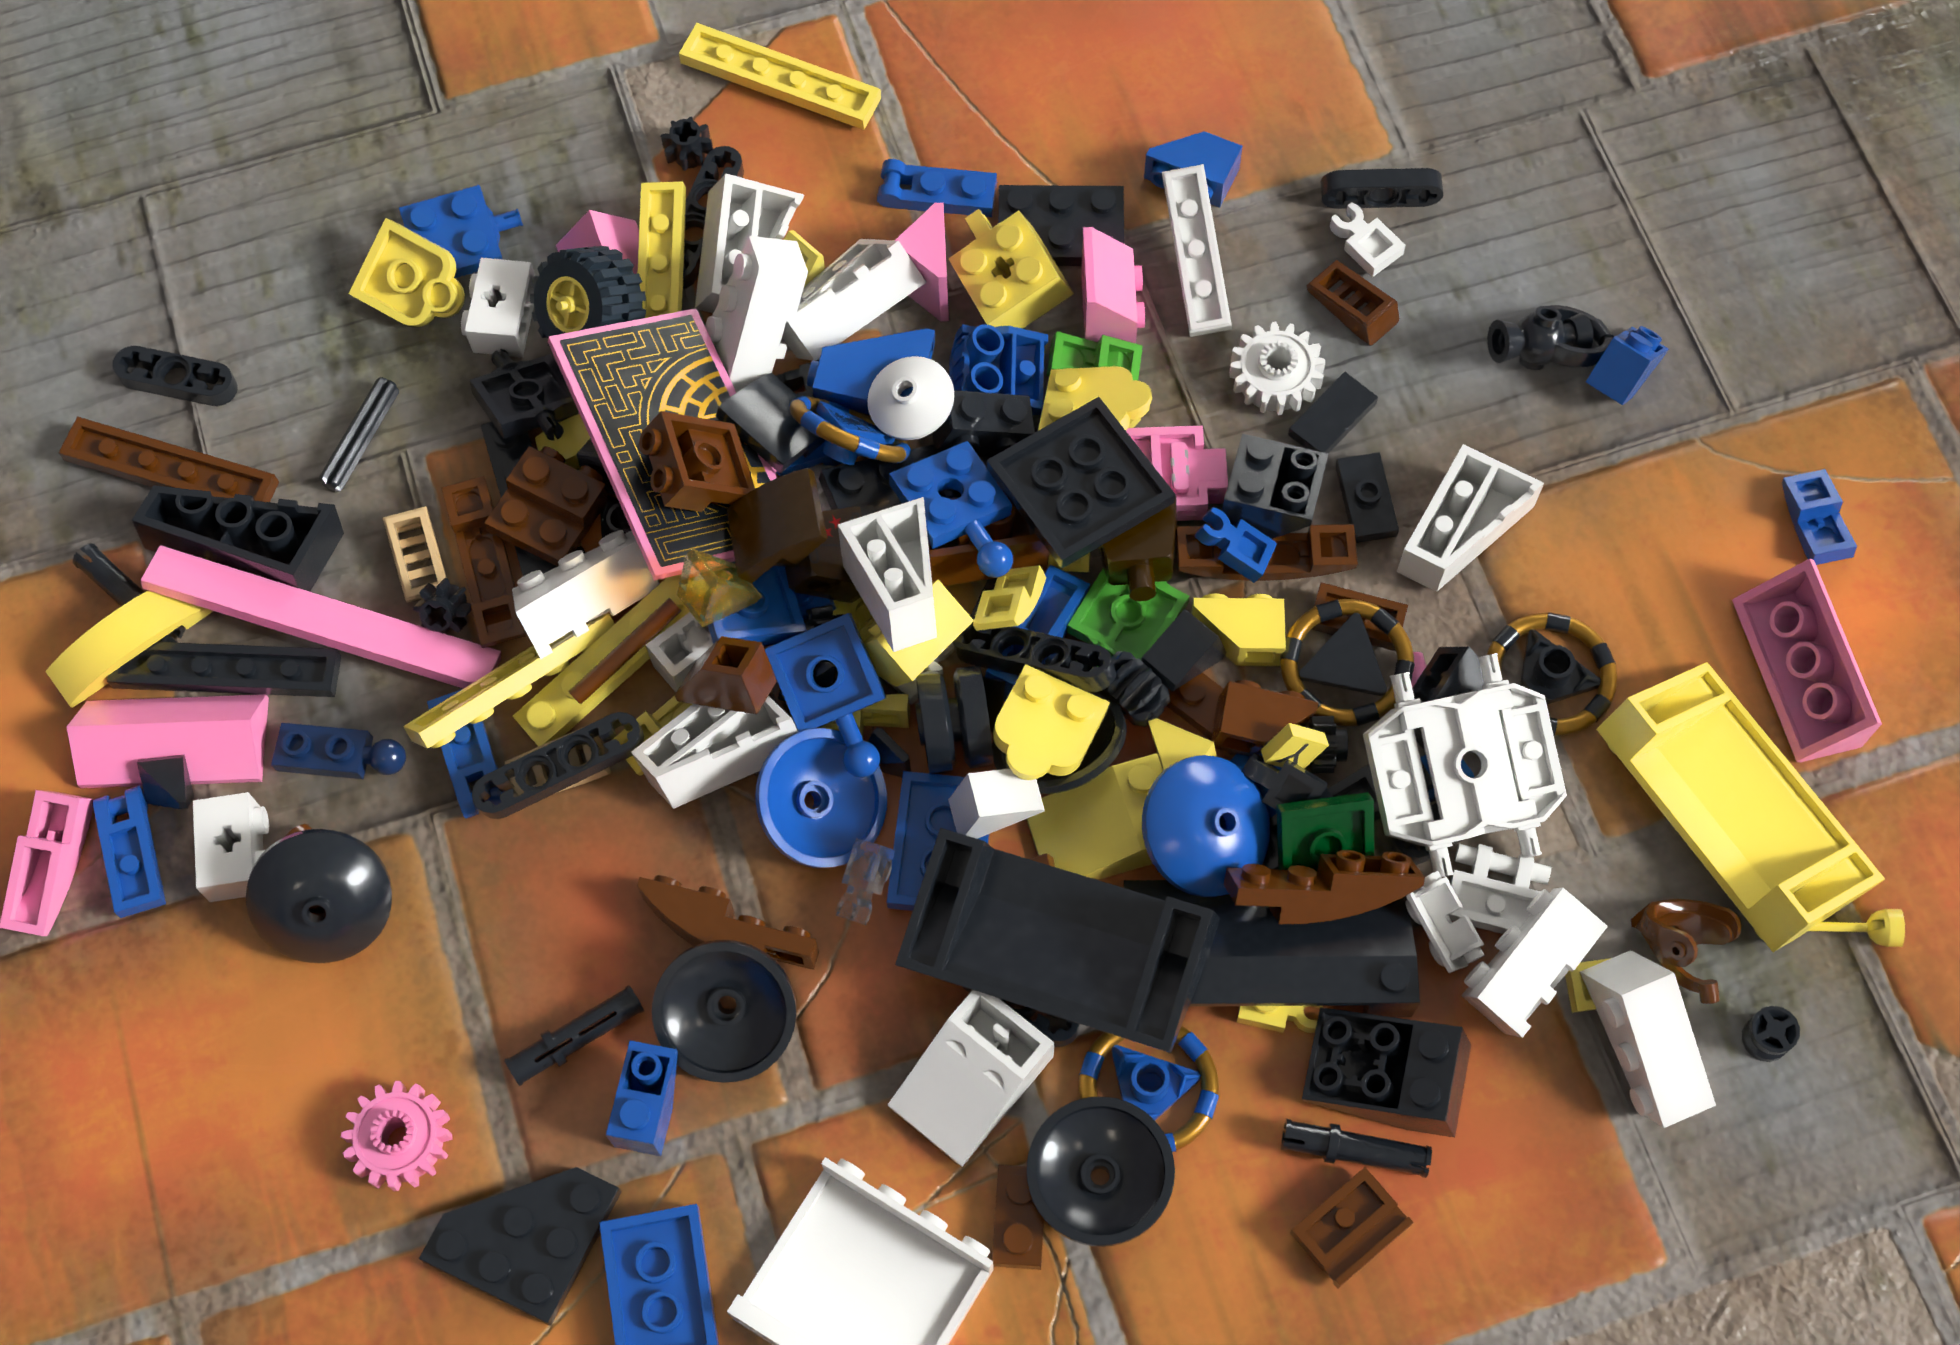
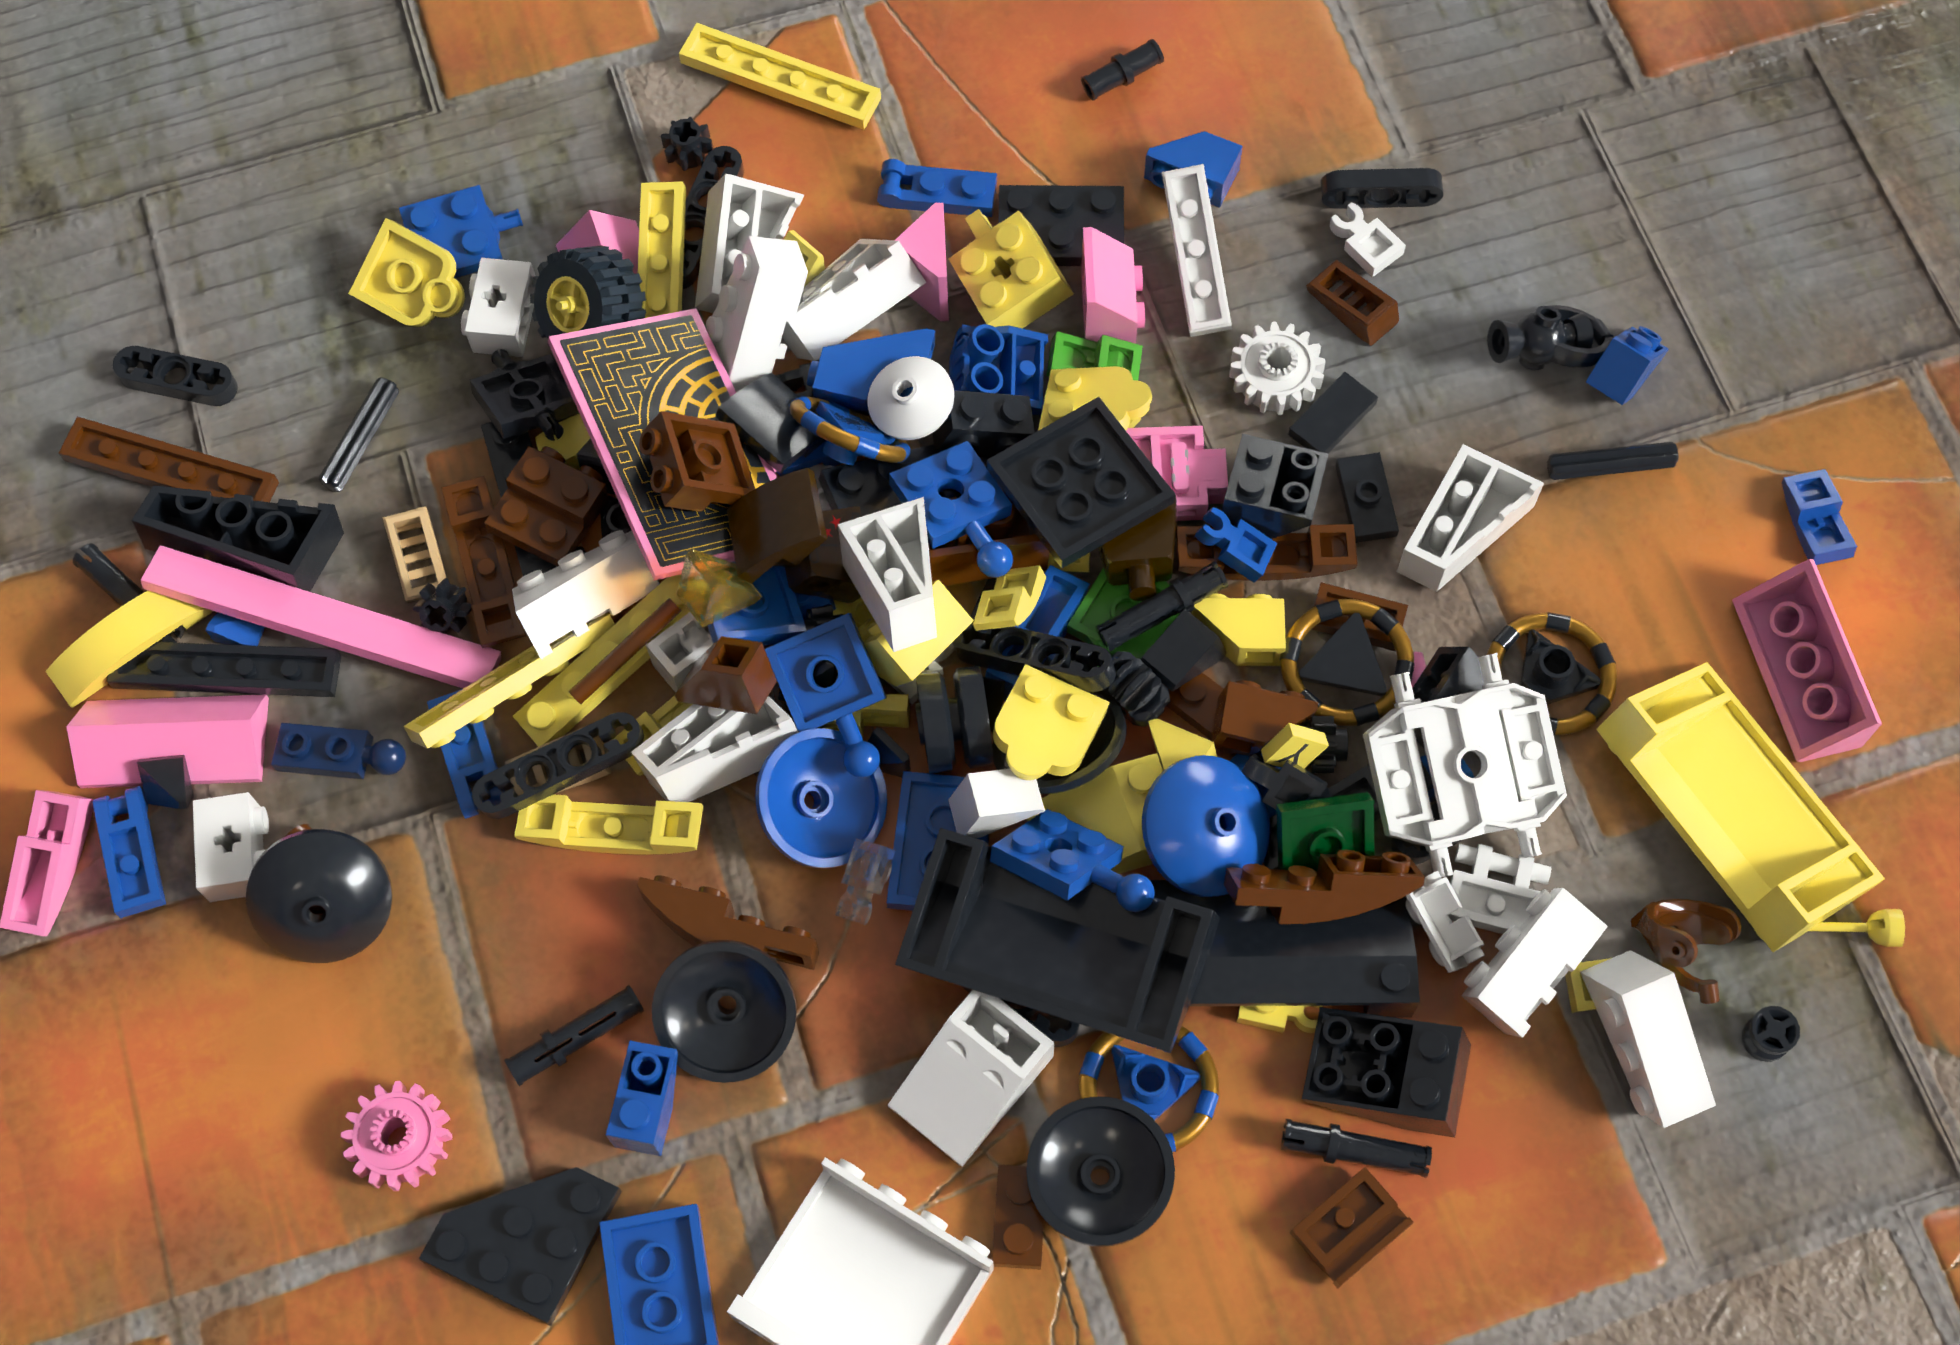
none -> blue slope [206,612,265,646]
none -> light yellow slope [514,793,703,855]
none -> blue plate [990,809,1155,912]
none -> black pin [1081,39,1164,101]
none -> black pin [1095,561,1228,652]
none -> black axle [1547,442,1679,480]

